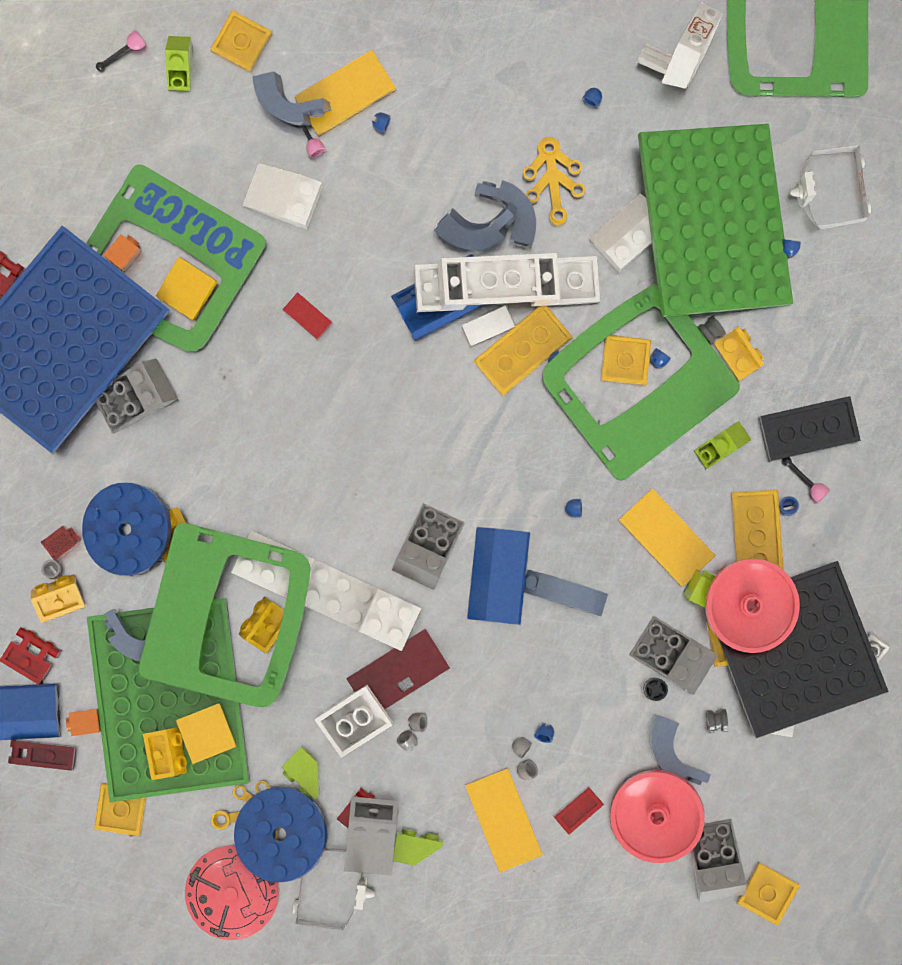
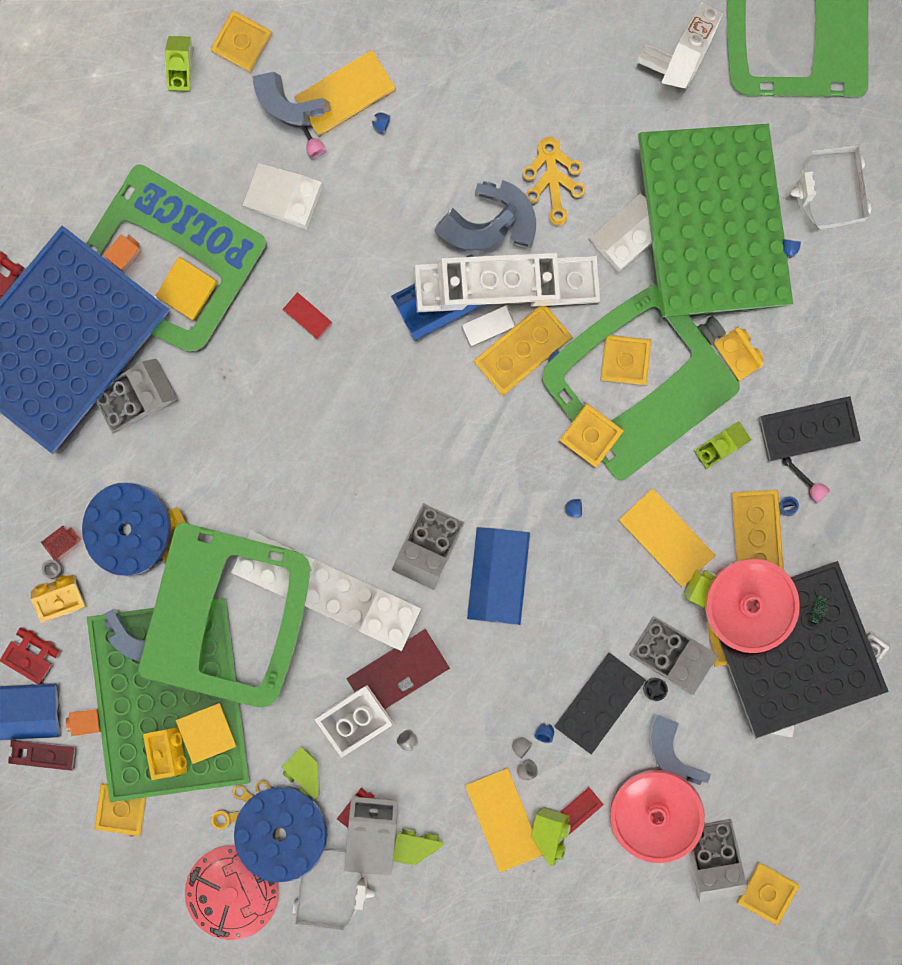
hinge [95,30,146,71] -> none
yellow bracket [239,597,284,654] -> none
light grey hinge [408,713,427,732] -> none
sand blue arch [524,570,608,616] -> none
blue hinge [582,88,602,108] -> none
blue hinge [651,348,671,368] -> none
dark grey wheel [706,709,728,733] -> none
none -> lime slope [532,808,571,866]
none -> black plate [554,652,646,755]
none -> yellow tile [559,403,624,468]
none -> clear green plate [808,595,829,623]

